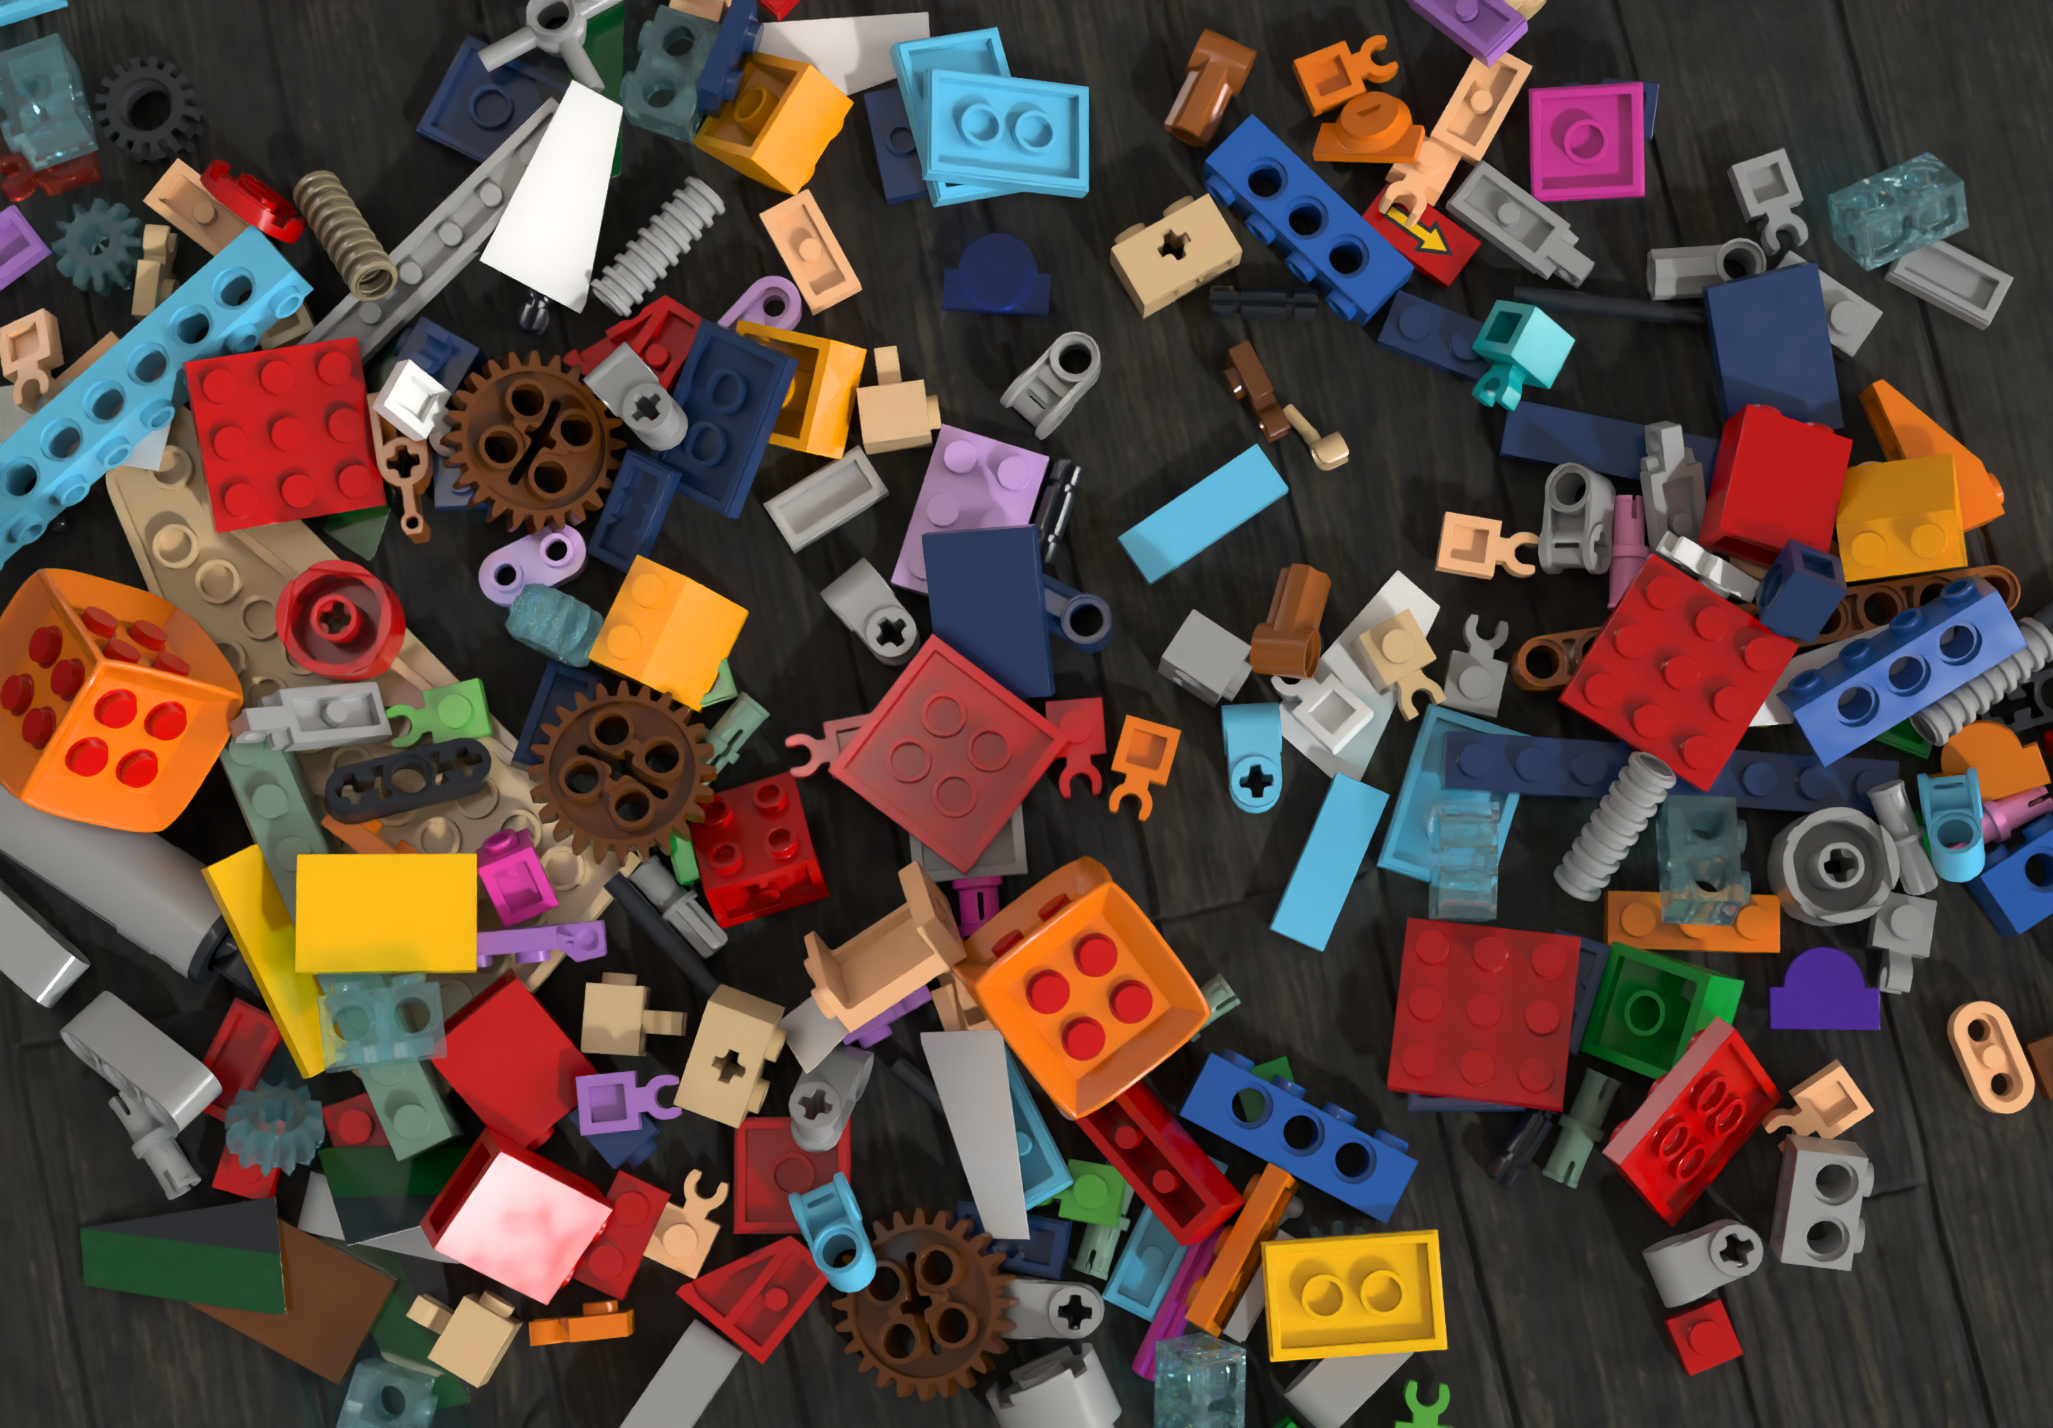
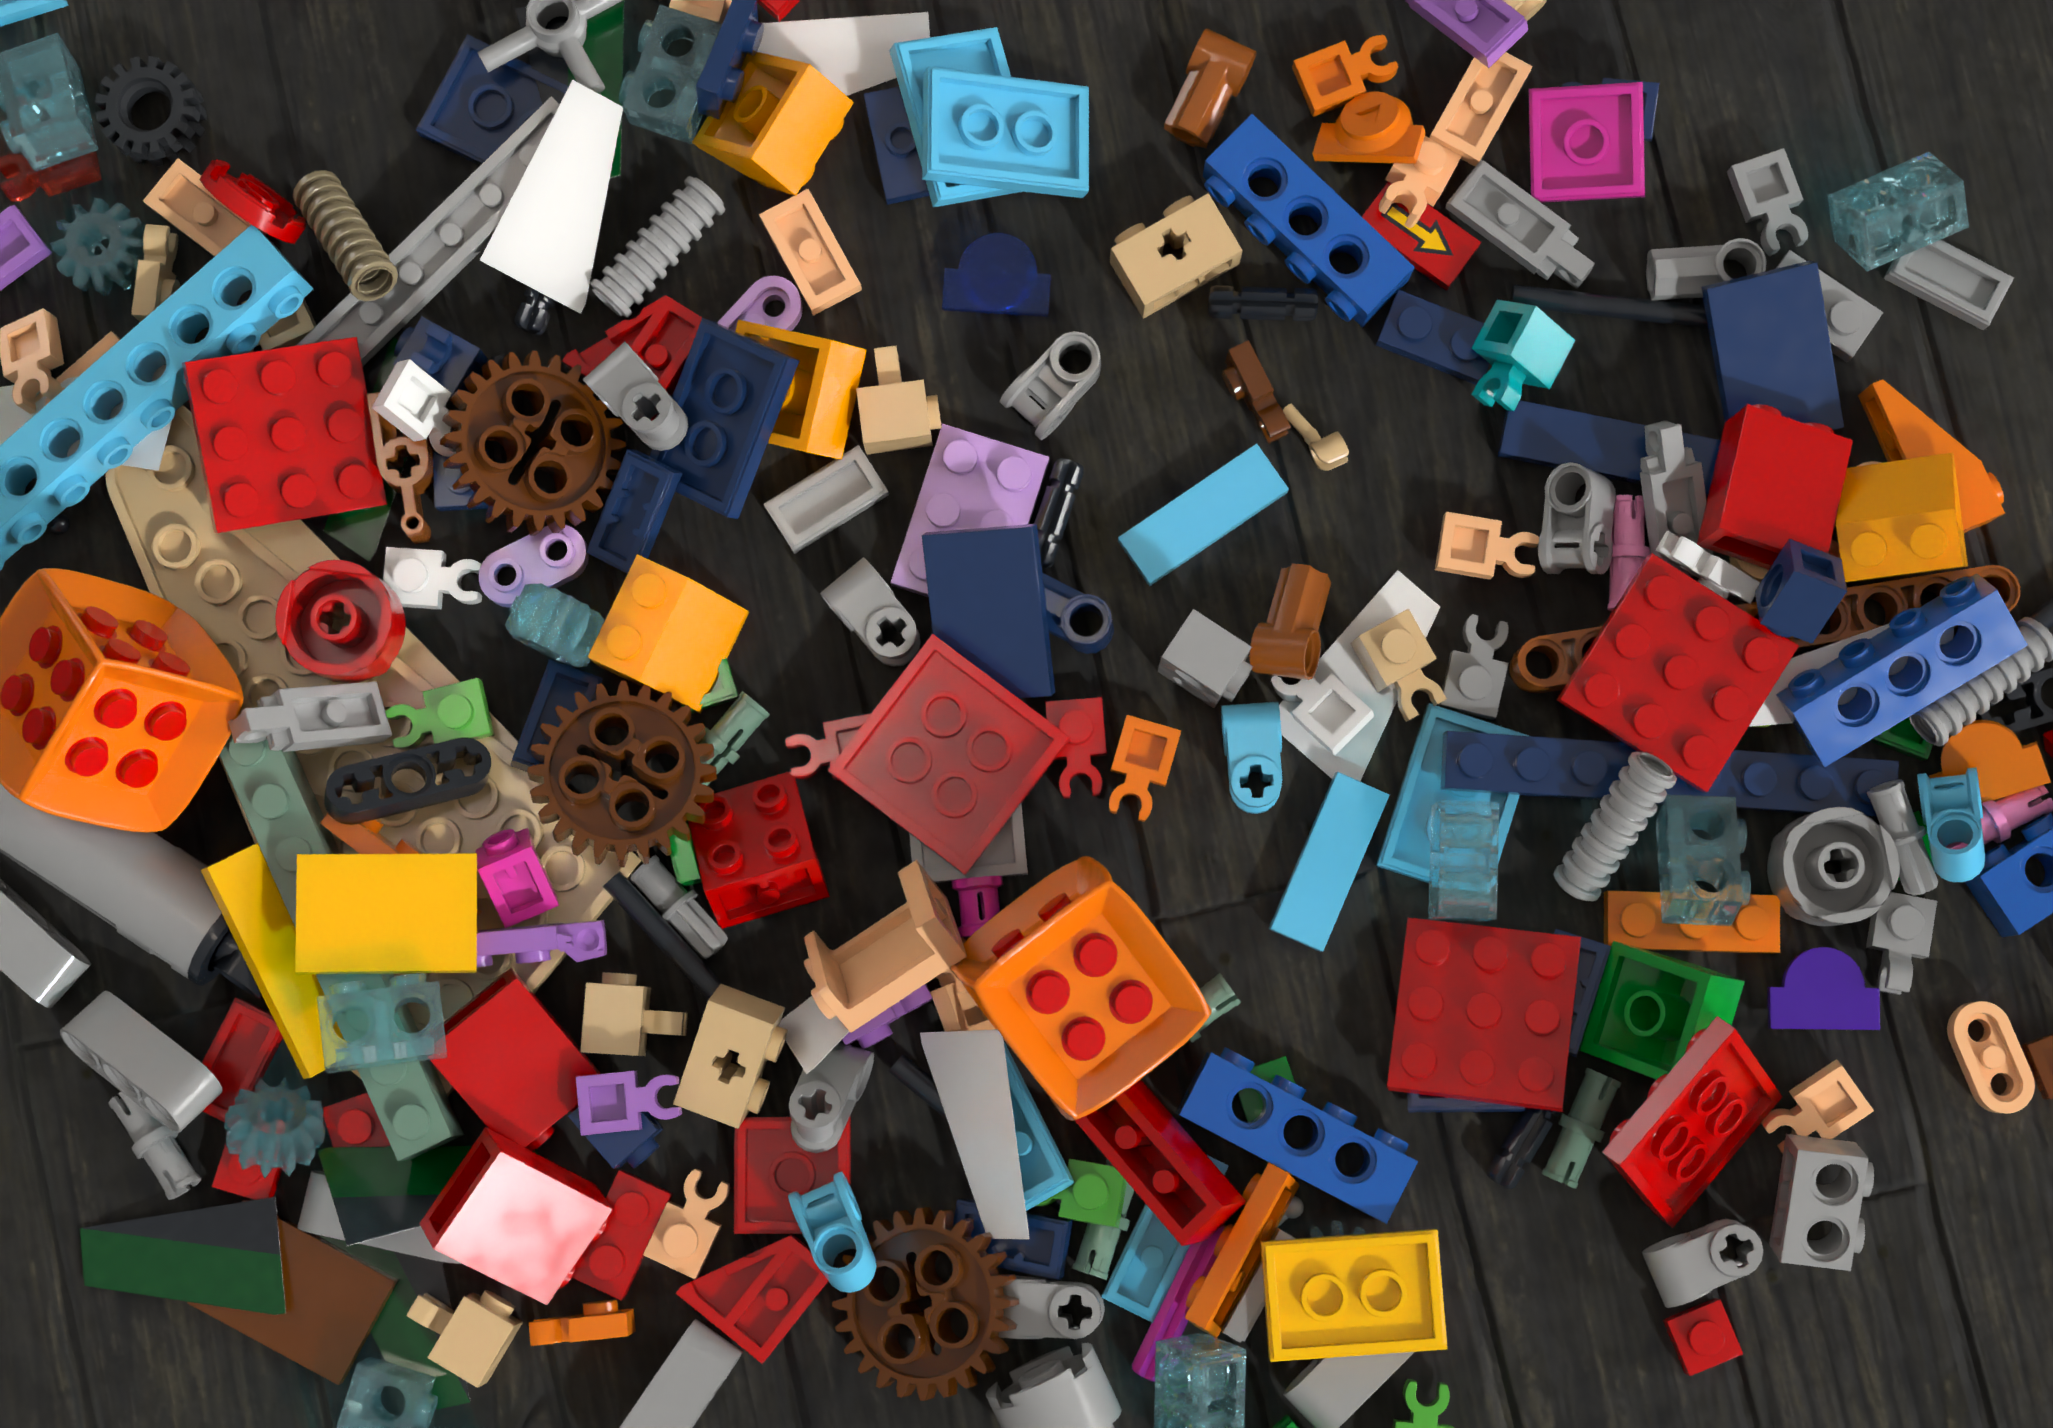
none -> white plate [383,547,482,609]

